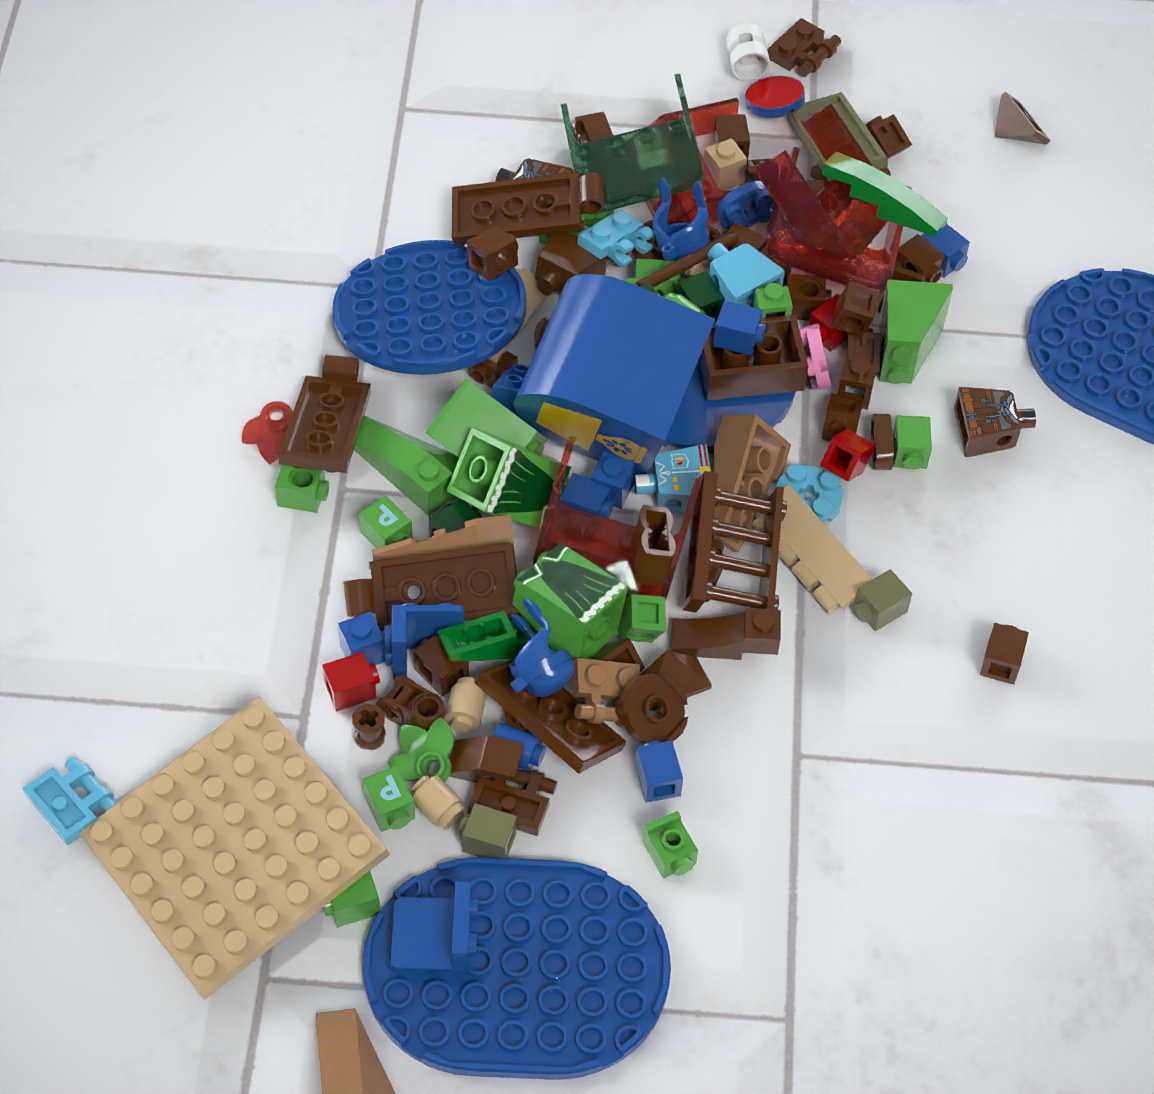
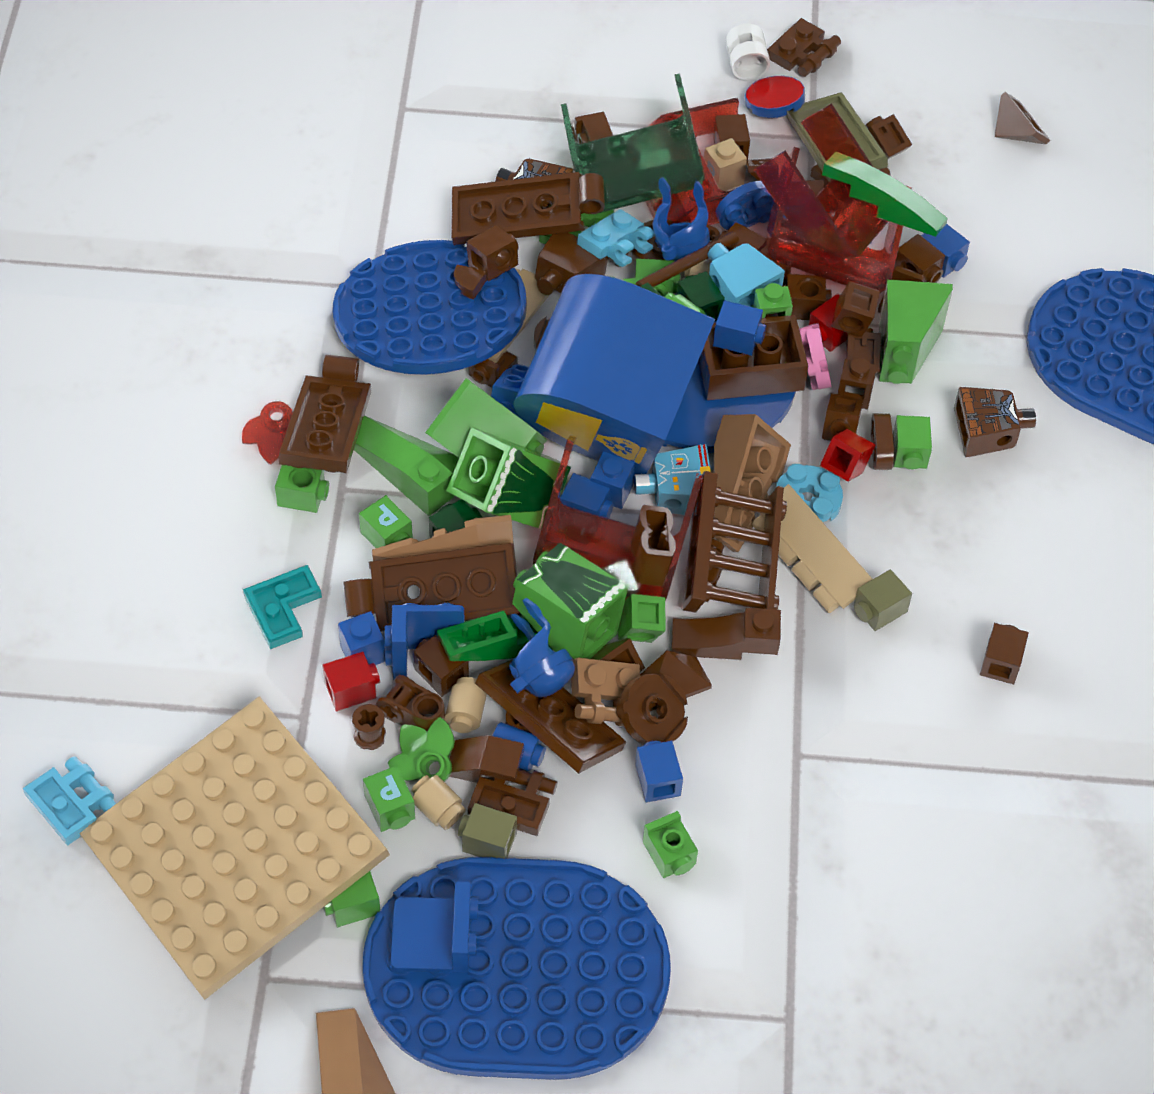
none -> teal tile [243,565,322,650]
none -> reddish brown tile [454,264,487,299]

